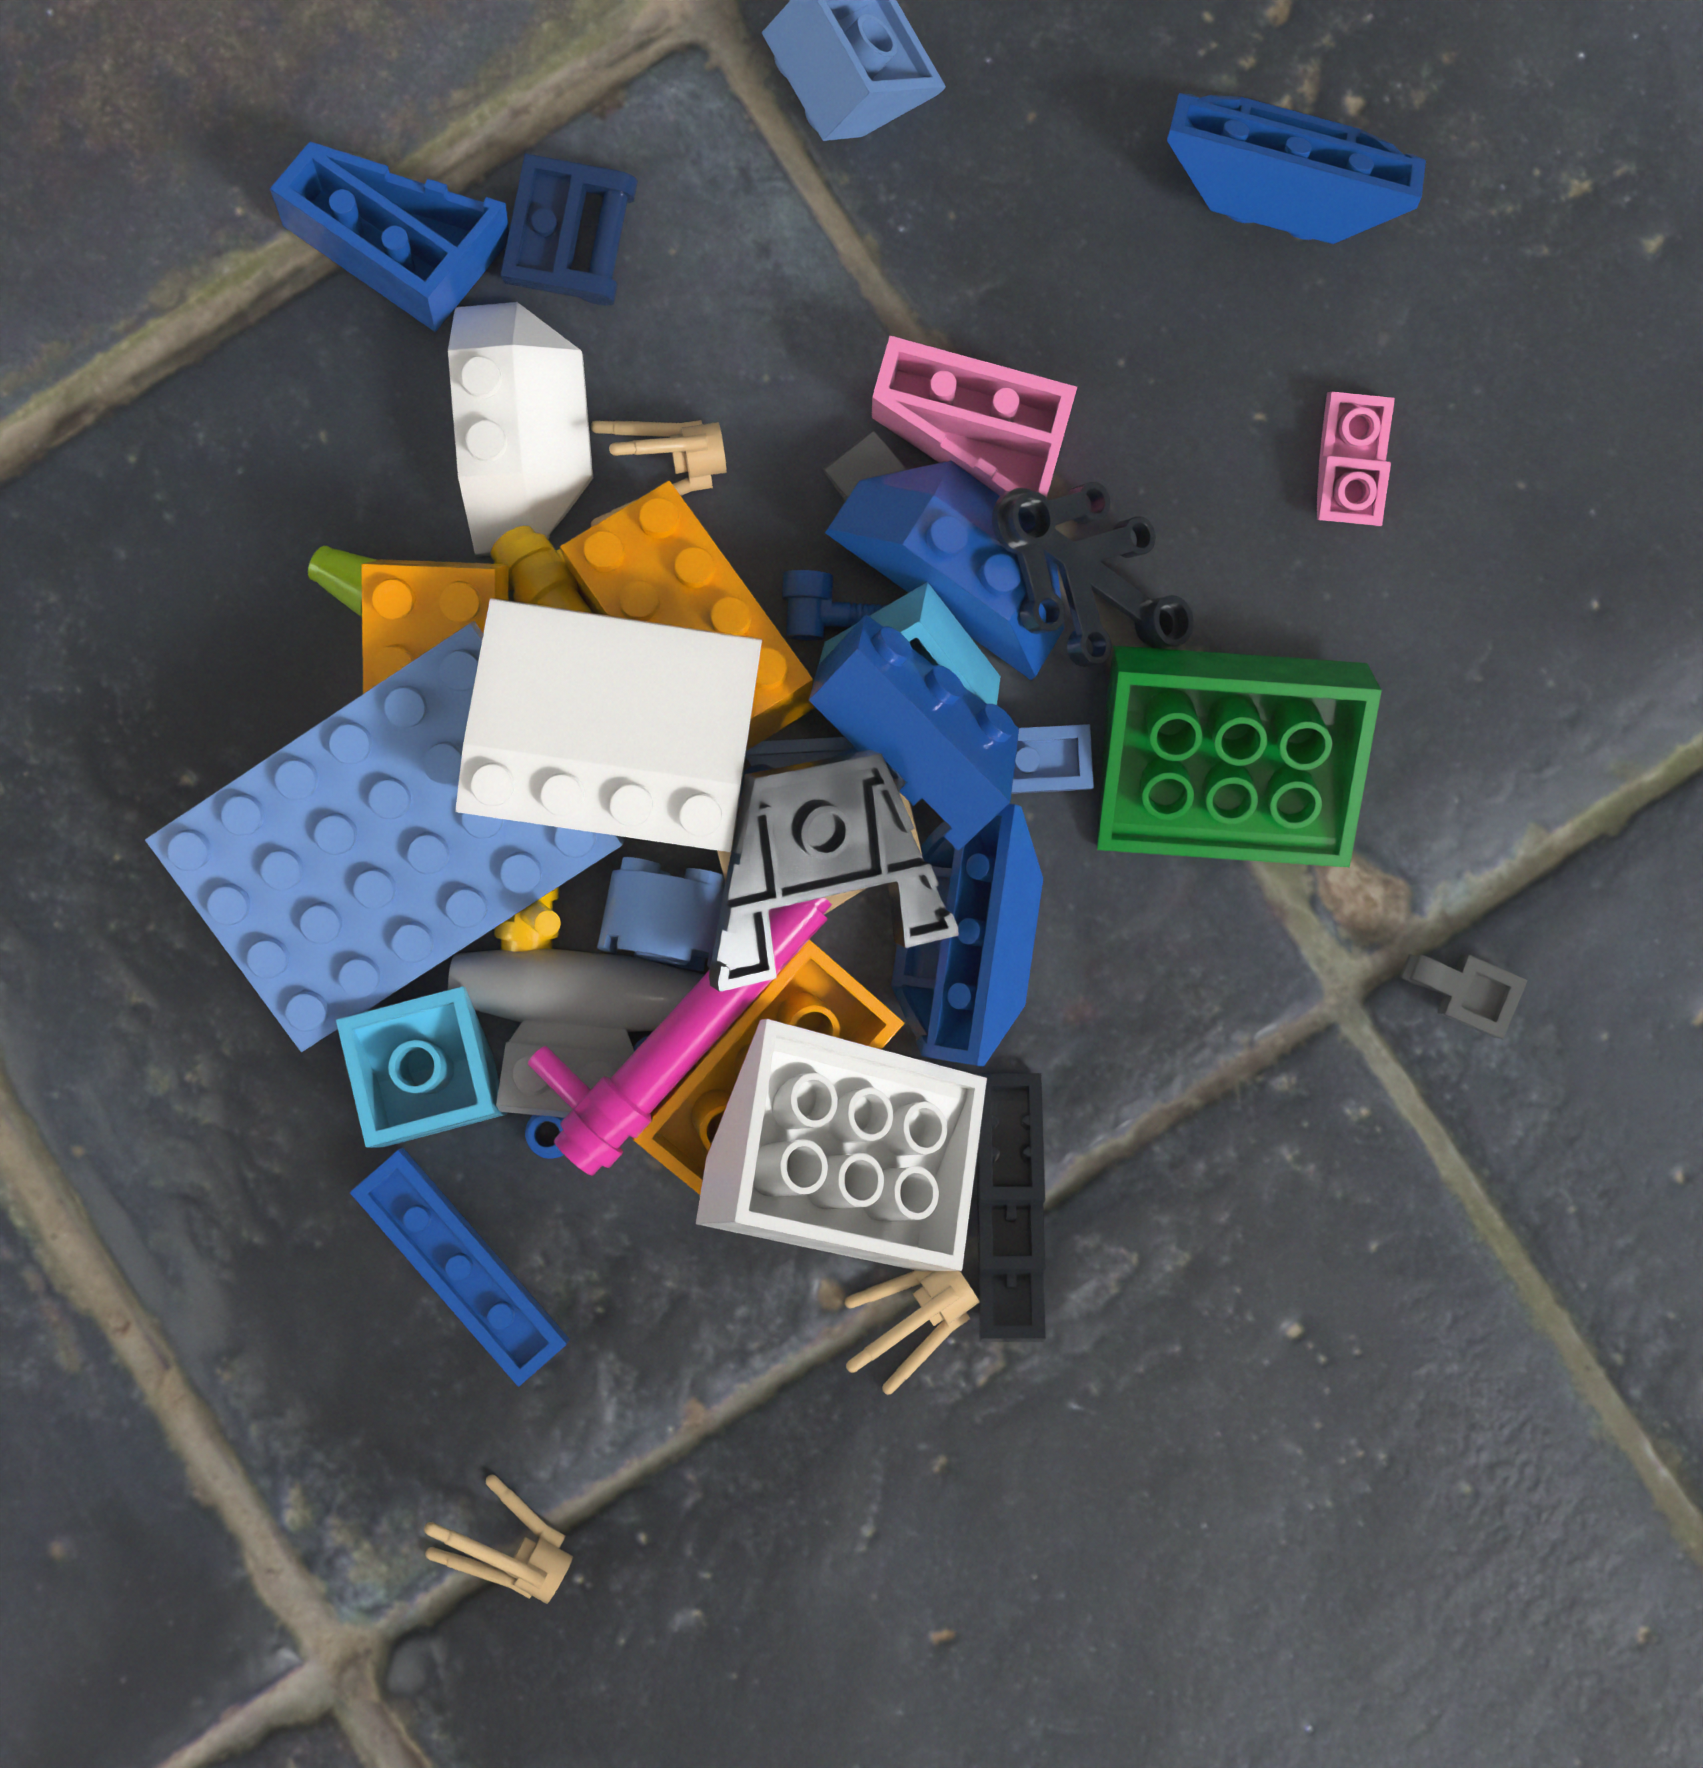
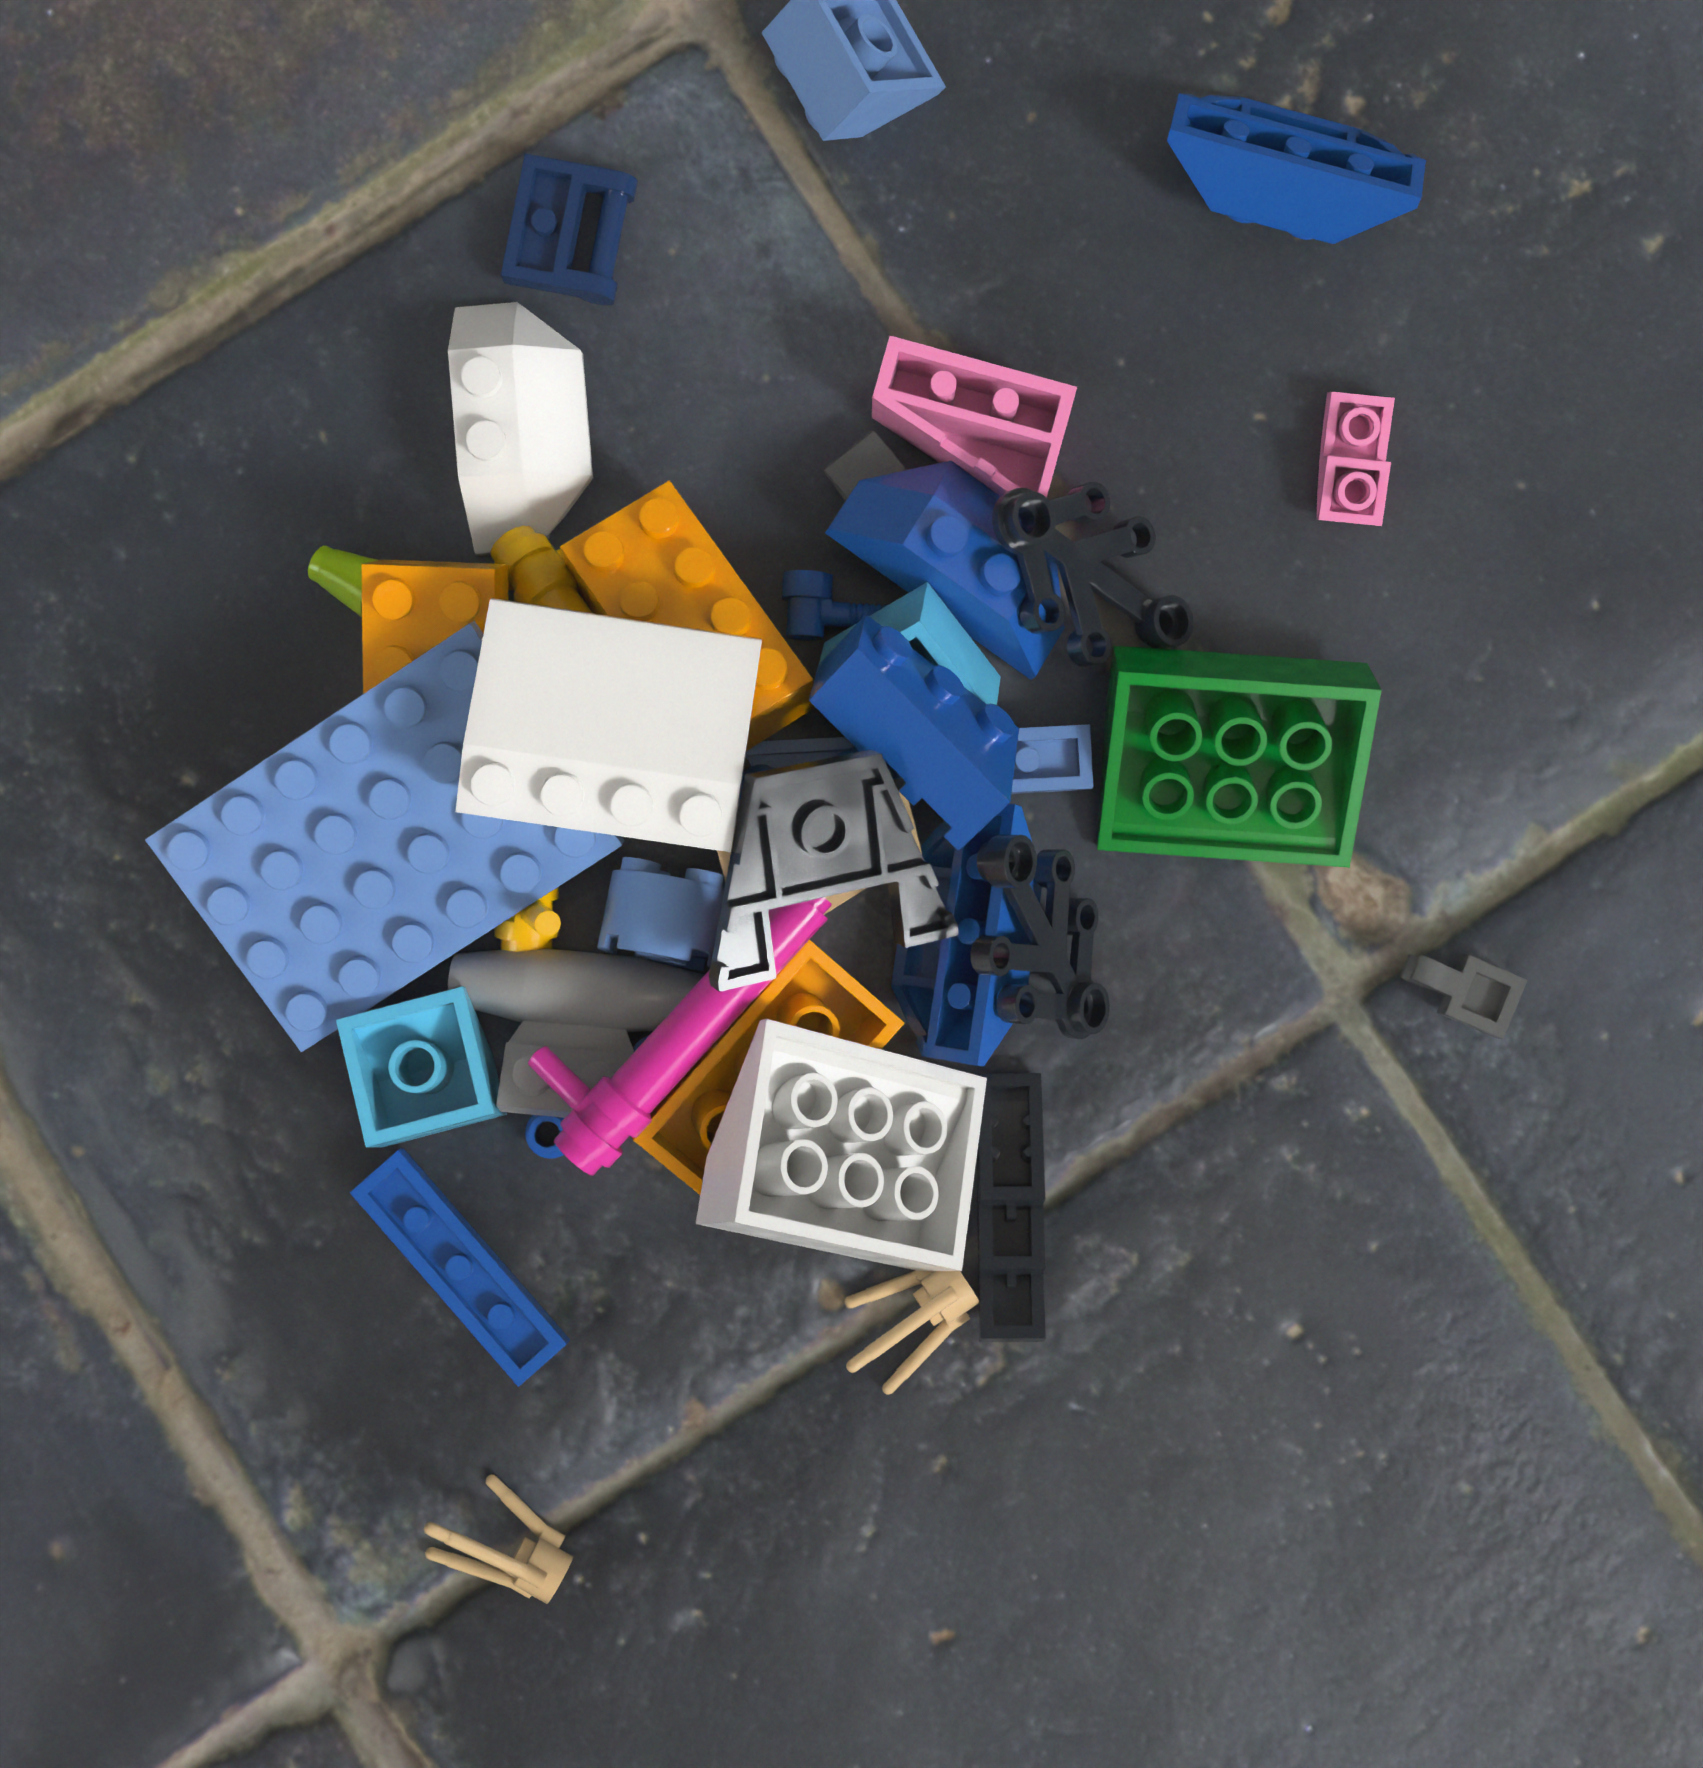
blue wedge [270,142,509,332] -> none
tan plant [590,420,727,527] -> none
none -> black plant [971,835,1110,1039]

